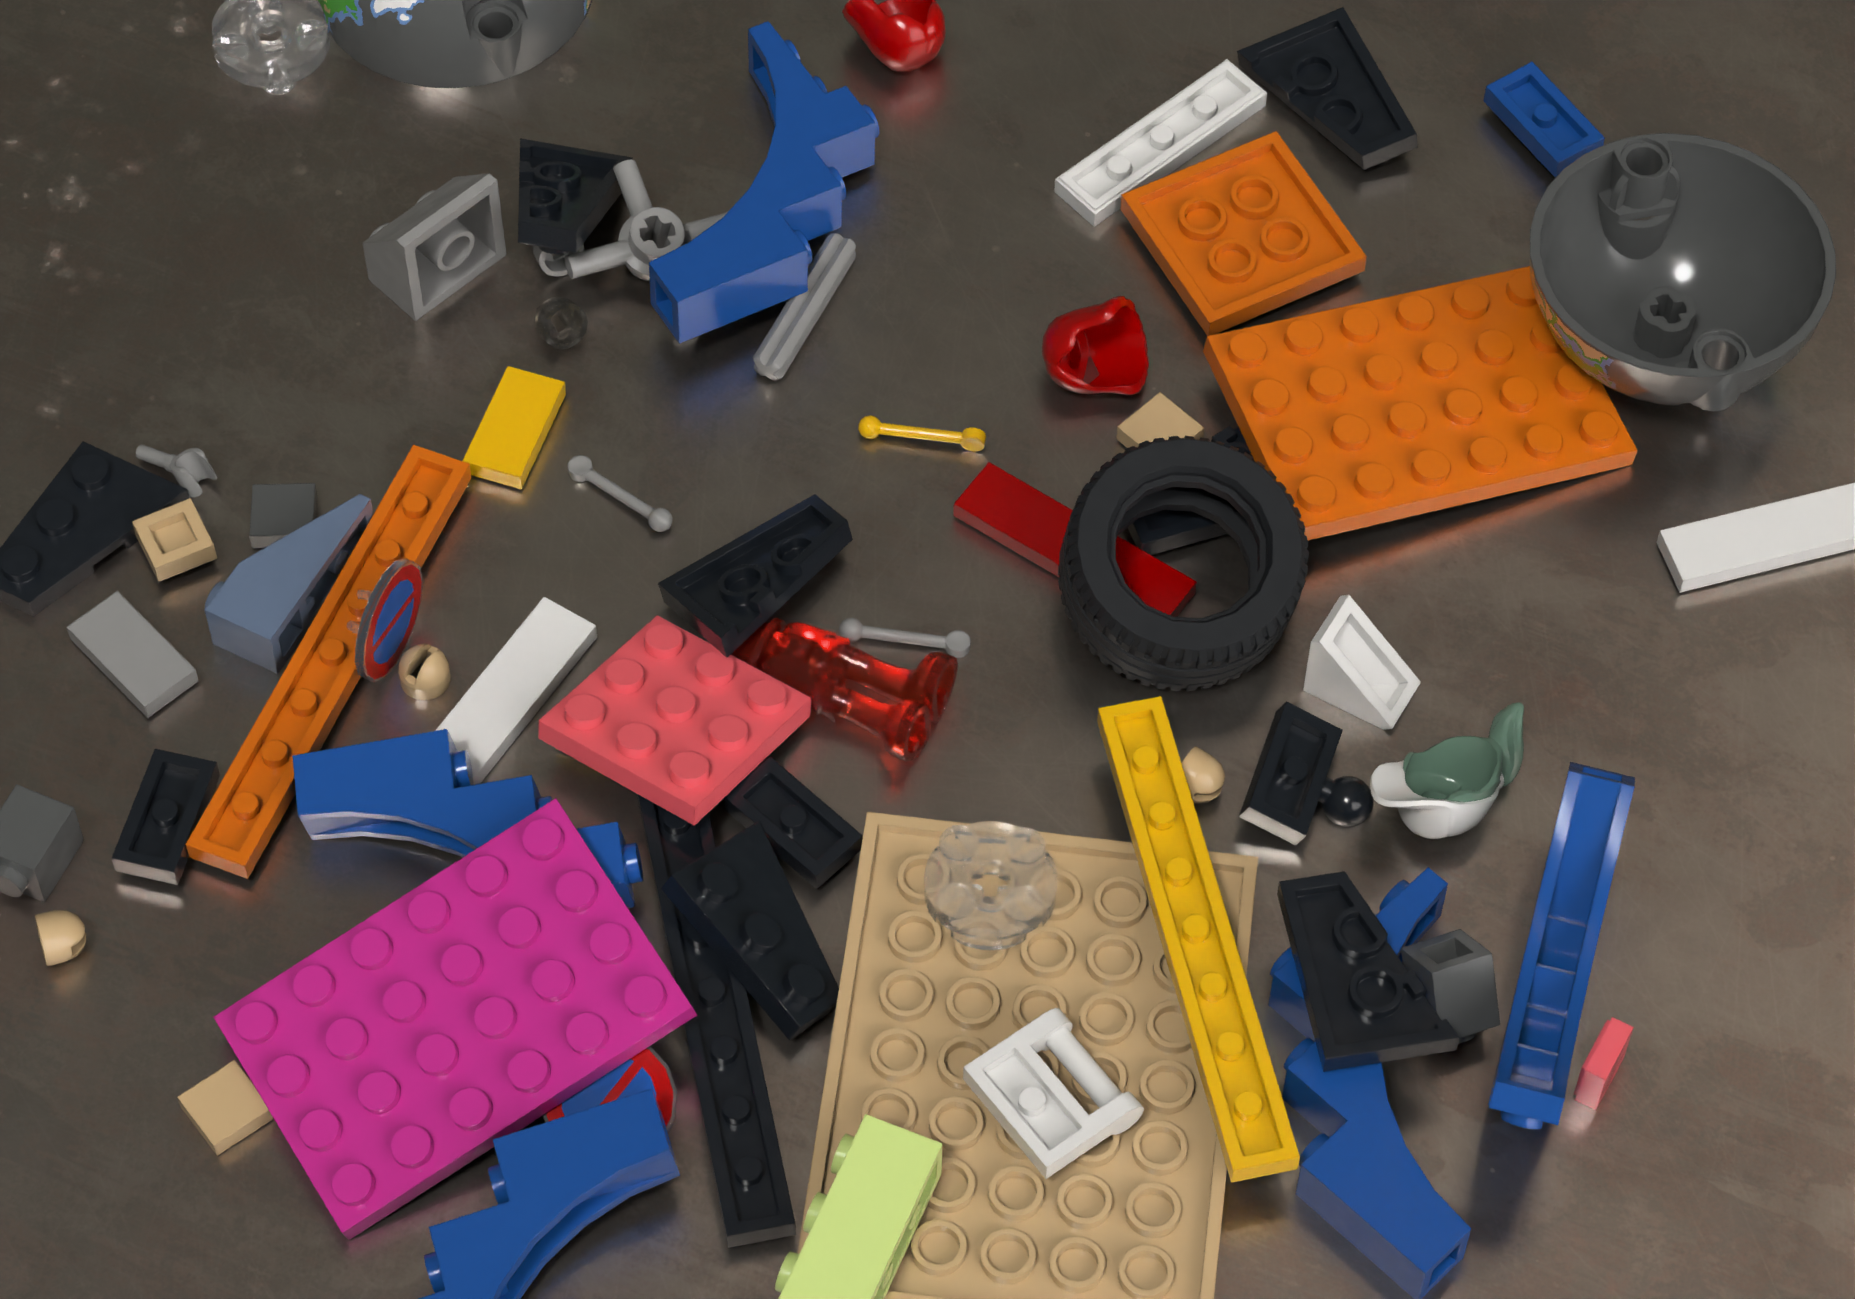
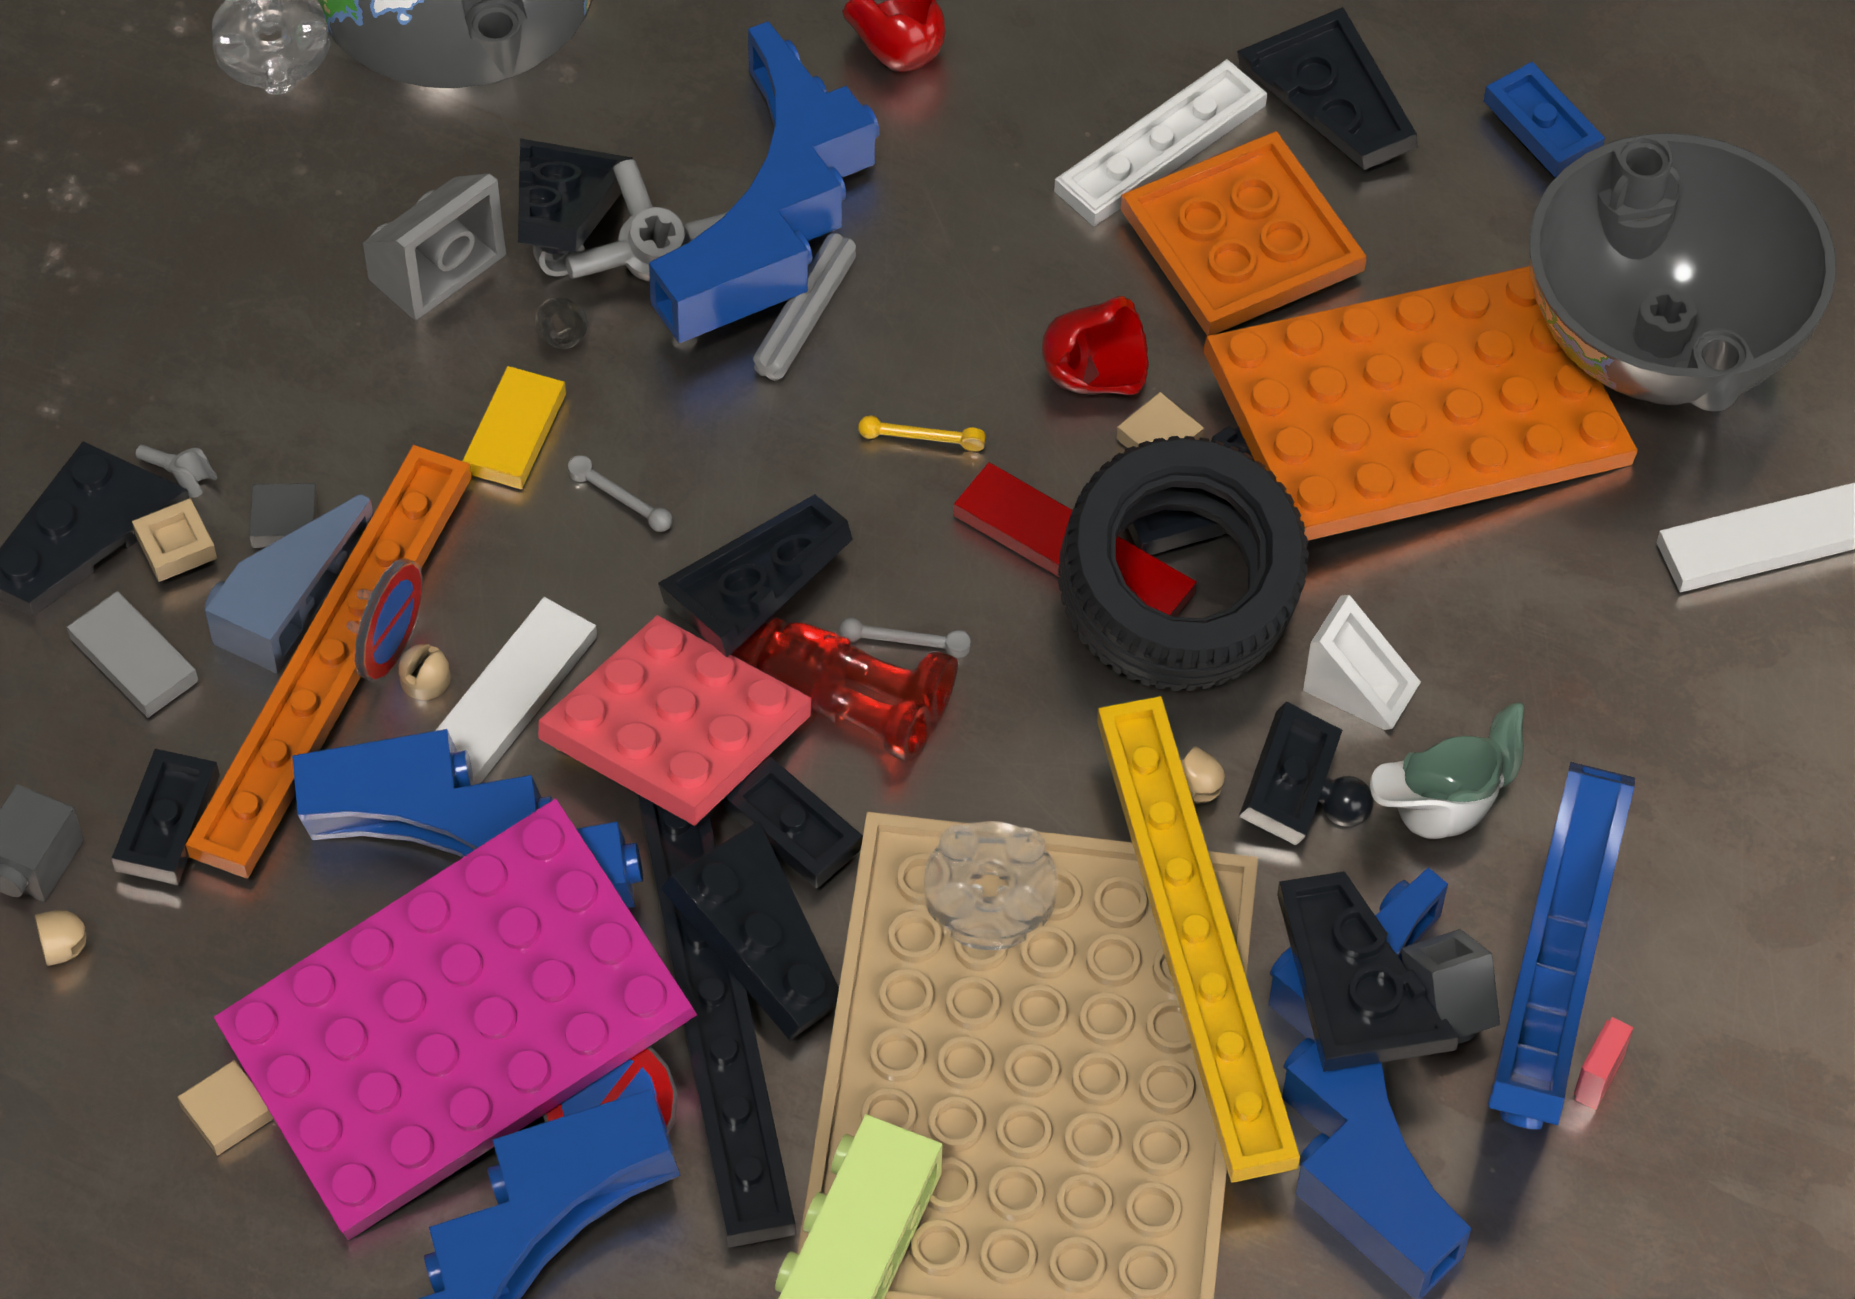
white plate [963,1008,1144,1179] -> none

